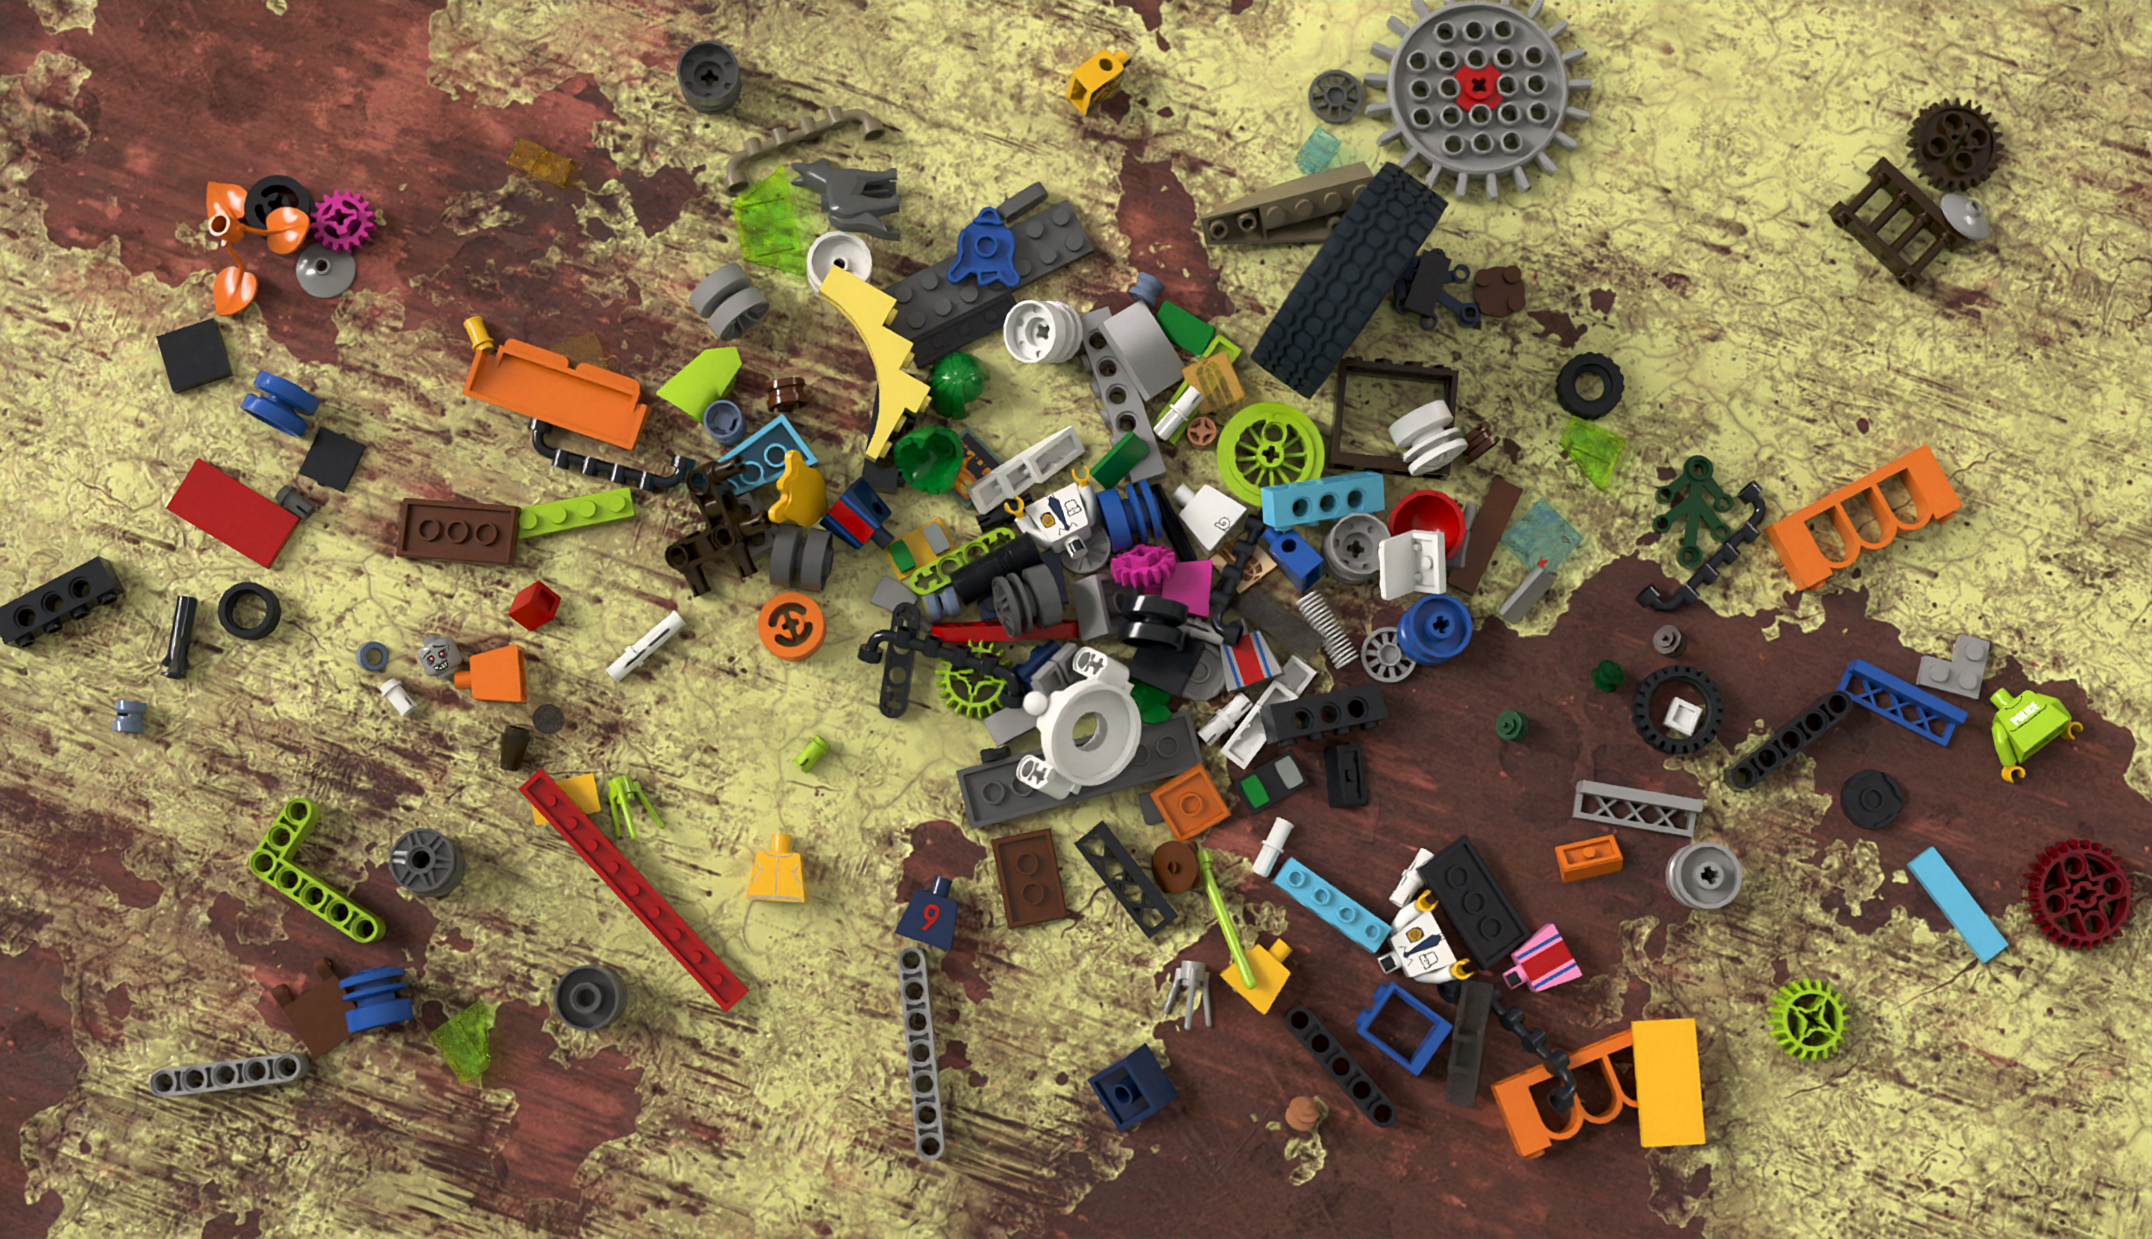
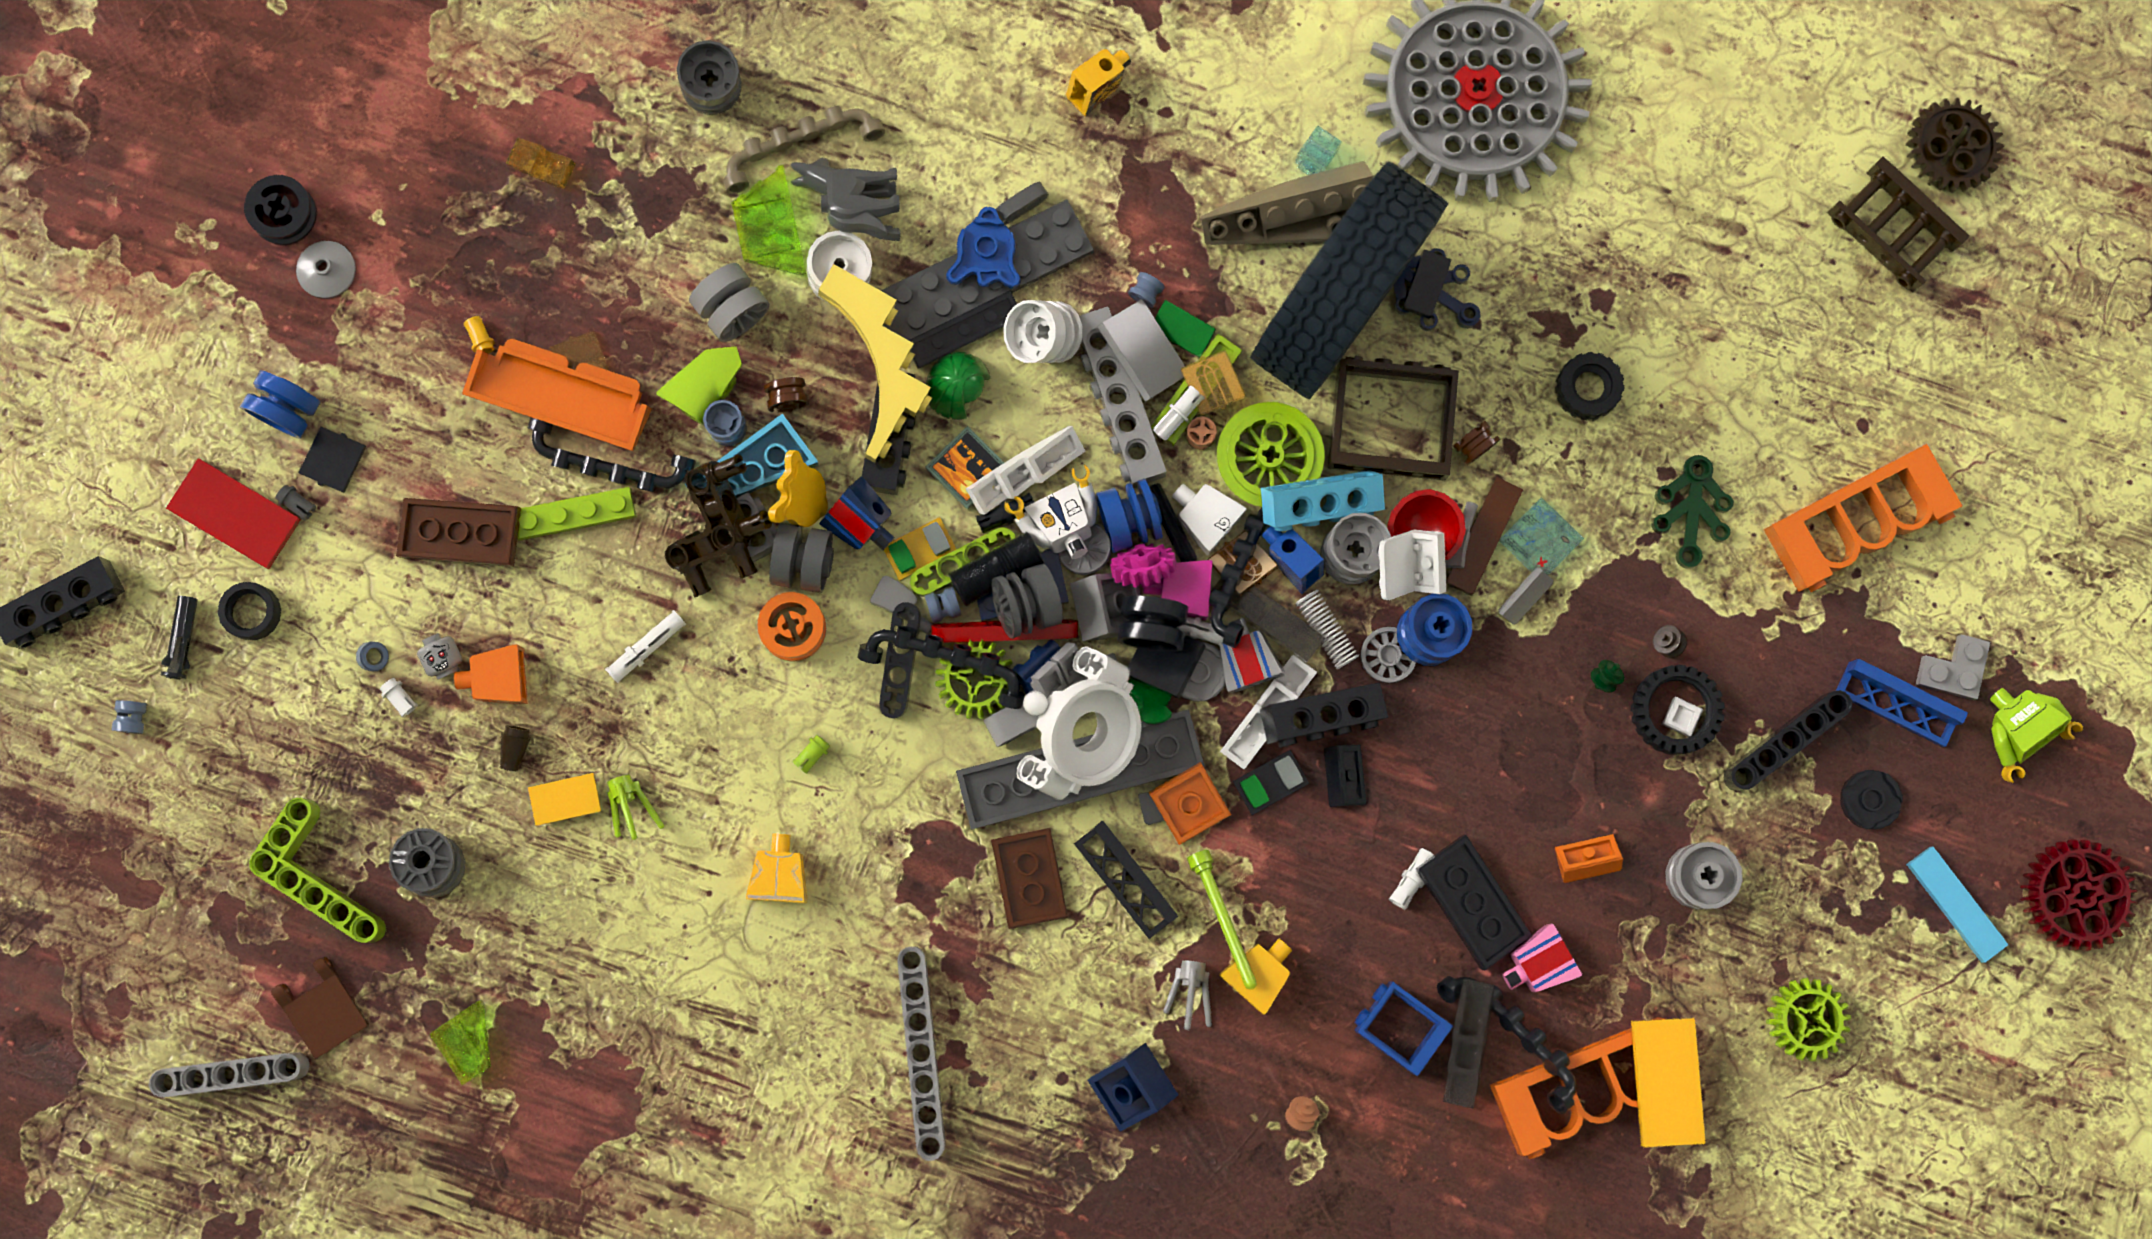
black tile [156,318,233,394] -> none
orange plant [206,181,310,316] -> none
dark pink gear [310,189,377,254] -> none
blue wheel [338,966,414,1033] -> none
red panel [508,580,561,631] -> none
red plate [518,768,750,1012] -> none
clear smoke tile [532,704,565,735] -> none
dark grey wheel [553,965,628,1031] -> none
green hair [893,426,964,495] -> none
dark blue torso [894,875,959,951] -> none
pearl dark grey tile [980,746,1012,764] -> none
green slope [1089,430,1150,490] -> none
reddish brown piece [1152,840,1204,894] -> none
white pin [1197,692,1254,746] -> none
white axle [1252,817,1294,877] -> none
medium azure brick [1271,857,1392,953] -> none
black beam [1284,1006,1397,1128] -> none
dark grey wheel [1308,70,1363,124] -> none
white torso [1378,890,1474,984] -> none
white wheel [1388,400,1468,476] -> none
reddish brown piece [1473,265,1526,318] -> none
dark green wheel [1495,710,1529,742] -> none
clear neon green wing [1559,415,1627,492] -> none
light grey fence [1572,780,1703,838] -> none
black bar [1635,480,1766,613] -> none
light grey dish [1941,193,1990,241] -> none

